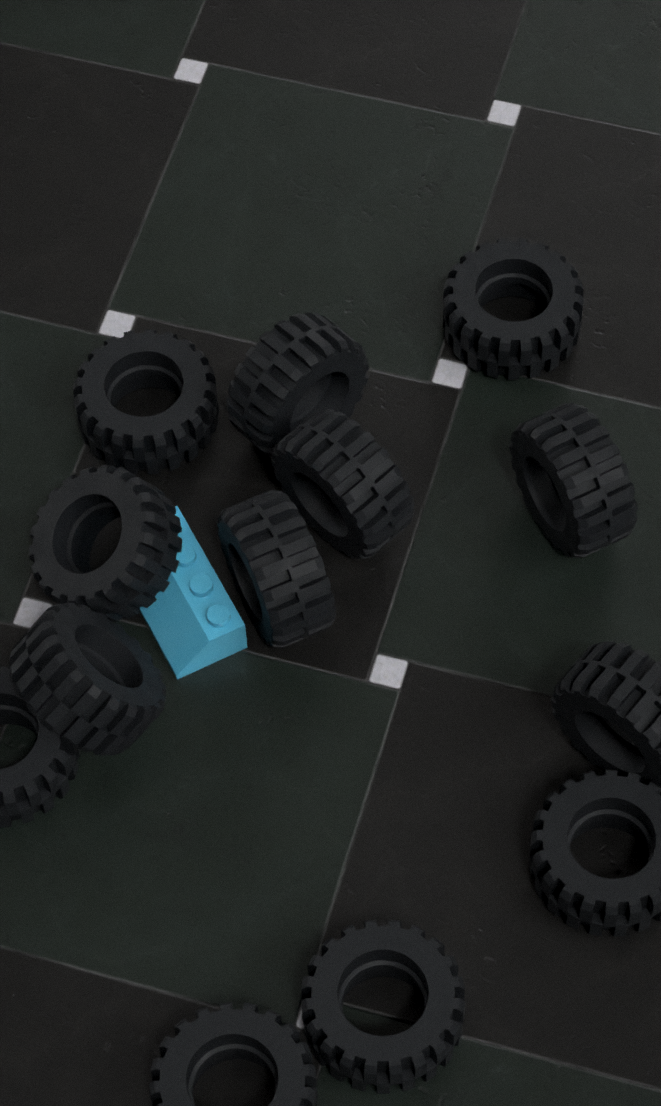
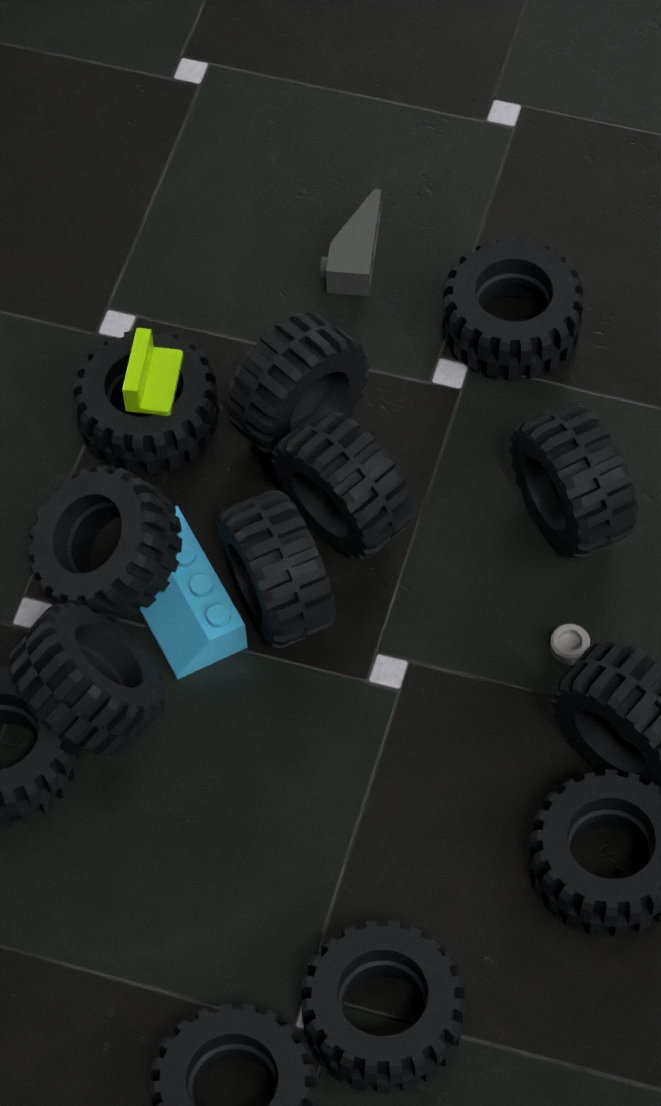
none -> lime panel [122,328,183,416]
none -> dark grey slope [320,189,382,296]
none -> light grey tile [550,624,590,665]

